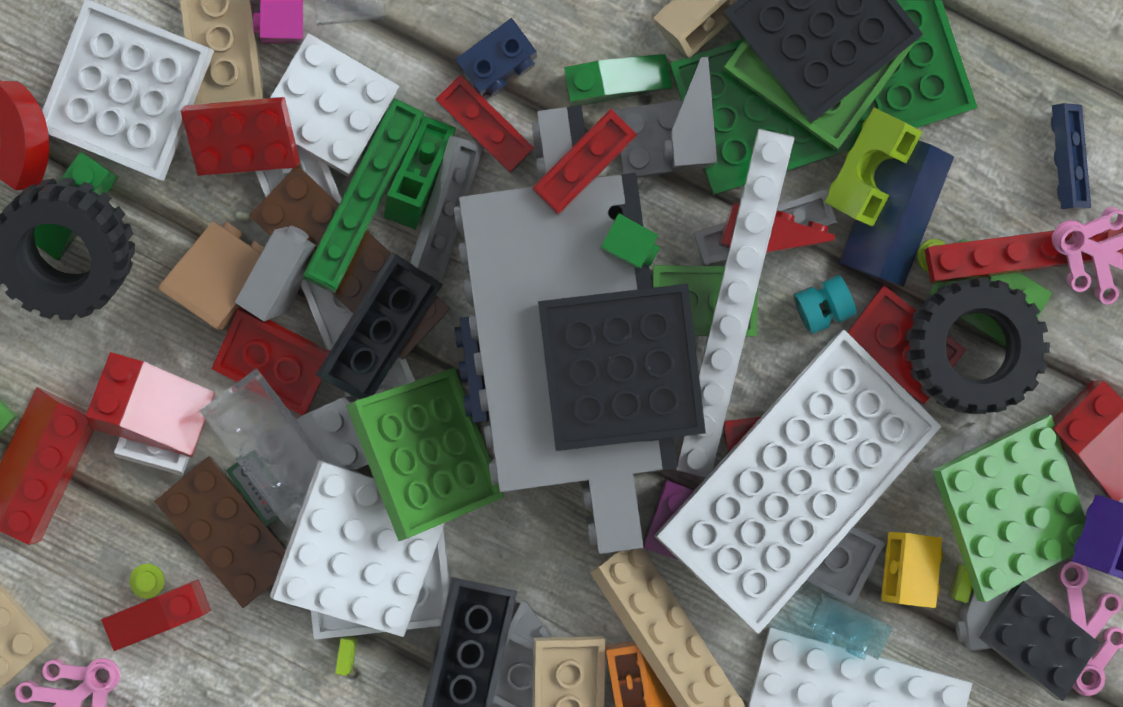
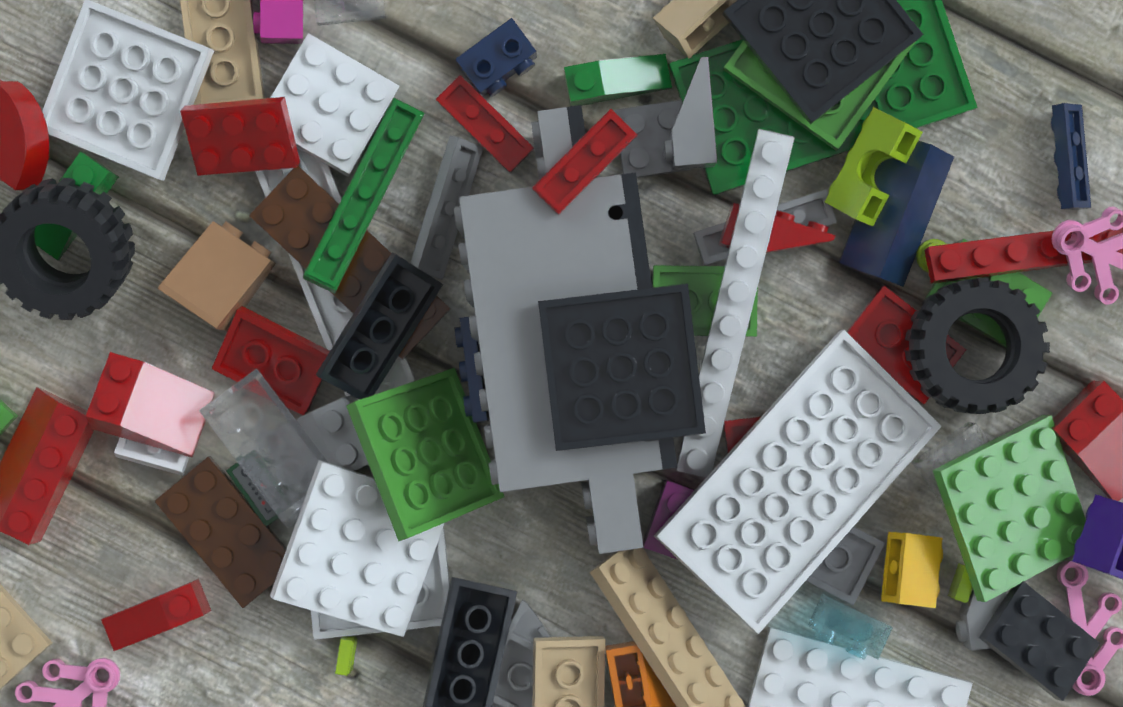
lime plate [129,563,165,599] -> none
light grey slope [235,226,316,321] -> none
green slope [383,116,456,230] -> none
green brick [600,214,660,271] -> none
teal wheel [793,275,857,335] -> none

